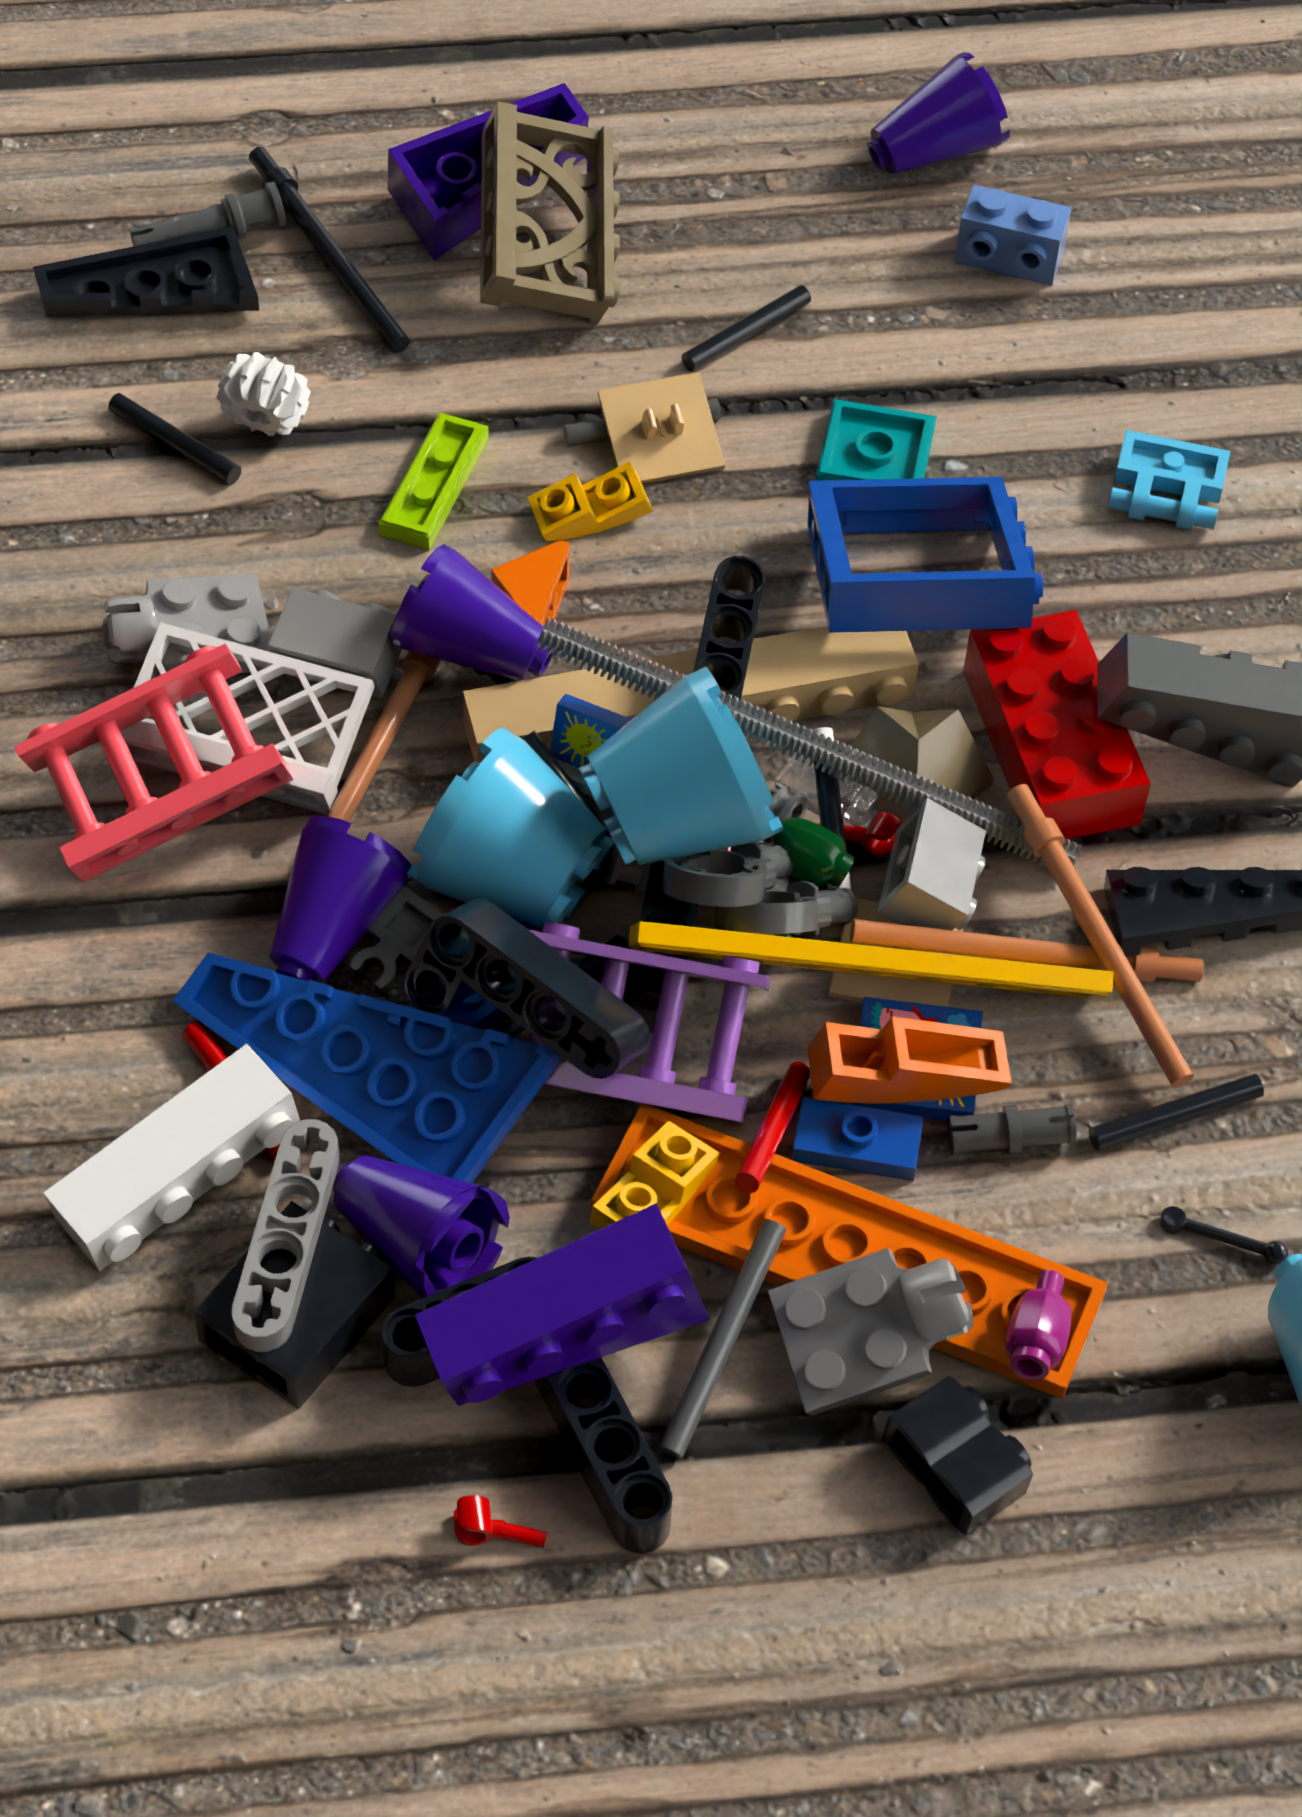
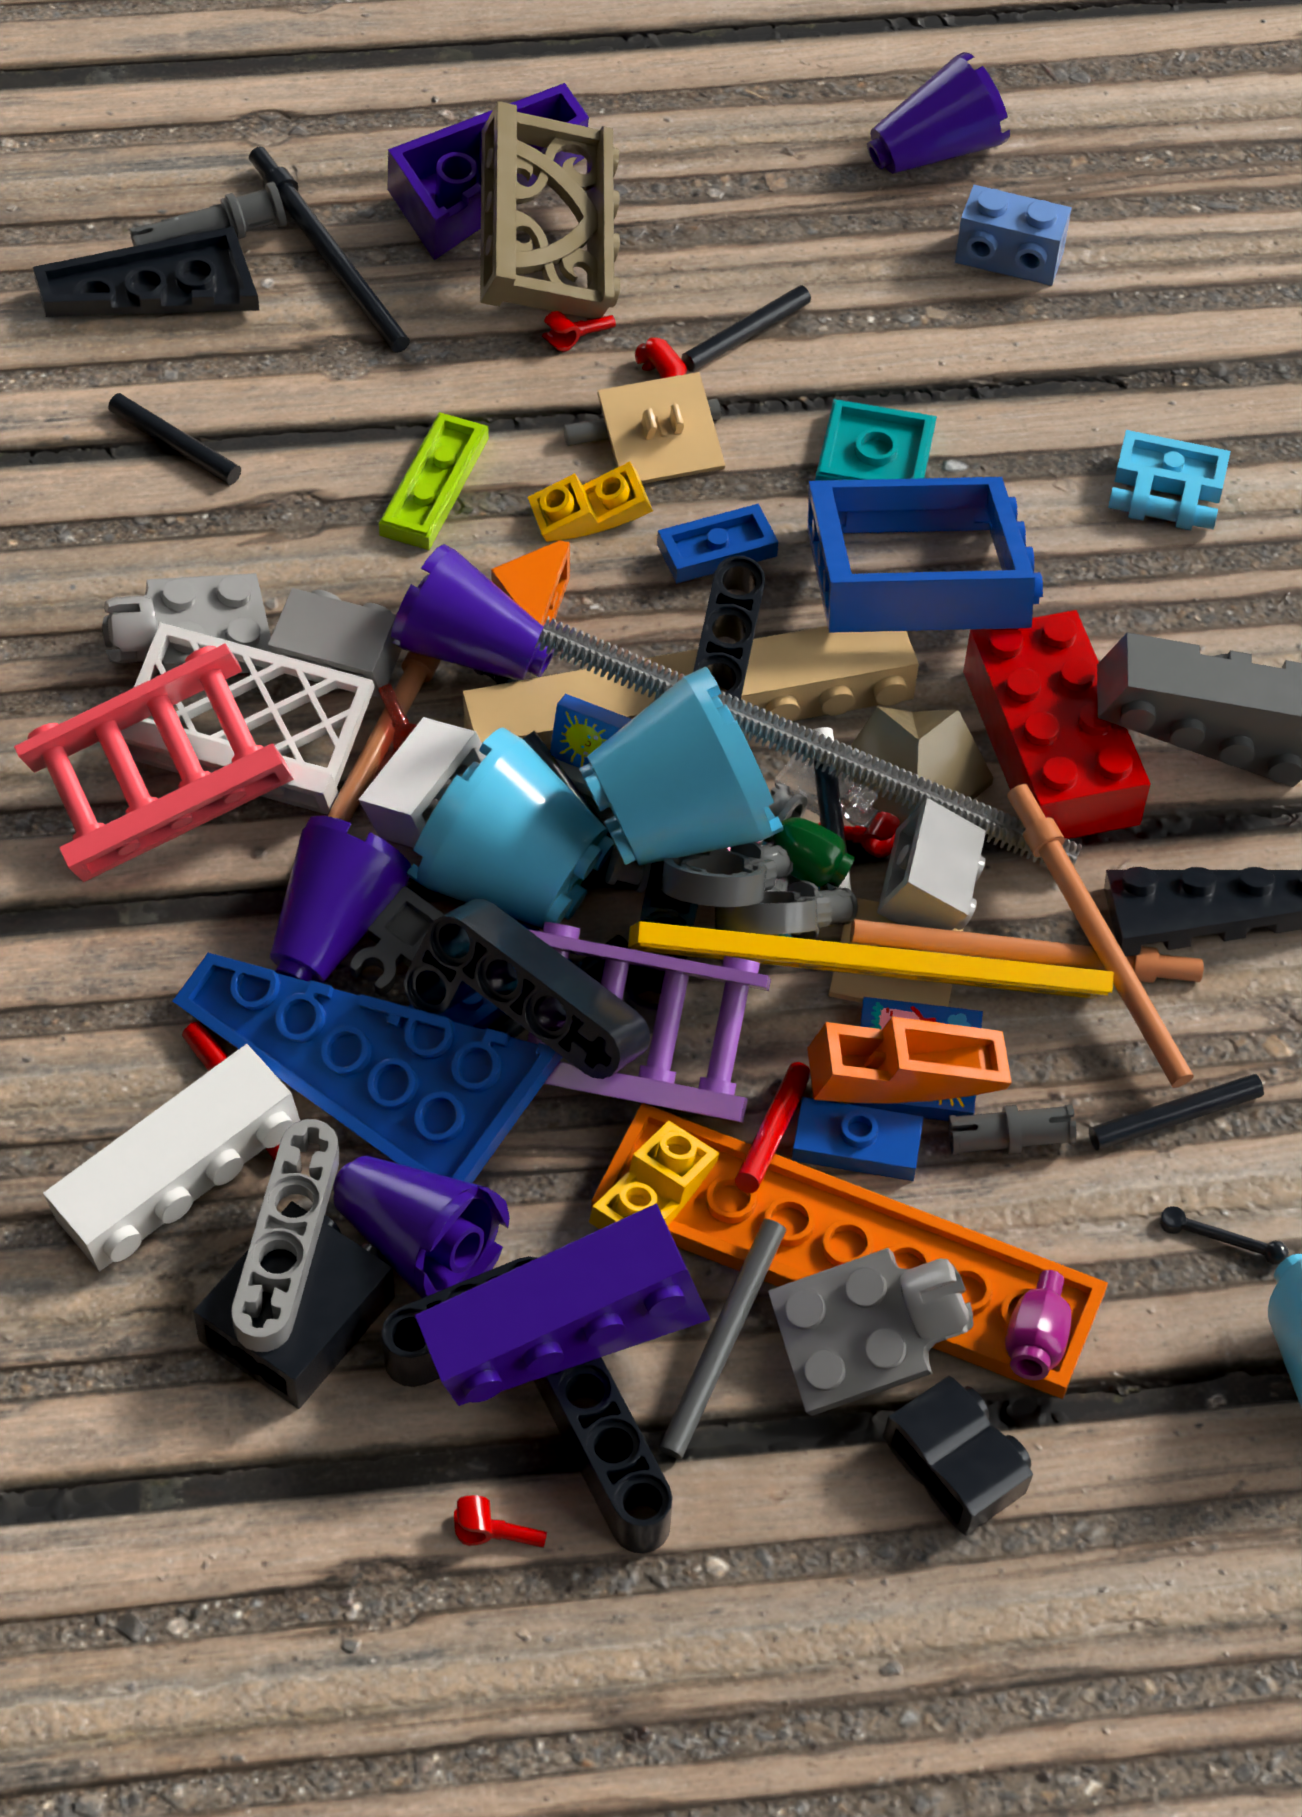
white gear [217,352,311,436] -> none
none -> white brick [358,717,486,848]
none -> clear red hand [378,684,417,755]
none -> red hand [542,311,616,352]
none -> red arm [635,337,687,379]
none -> blue plate [657,503,779,584]

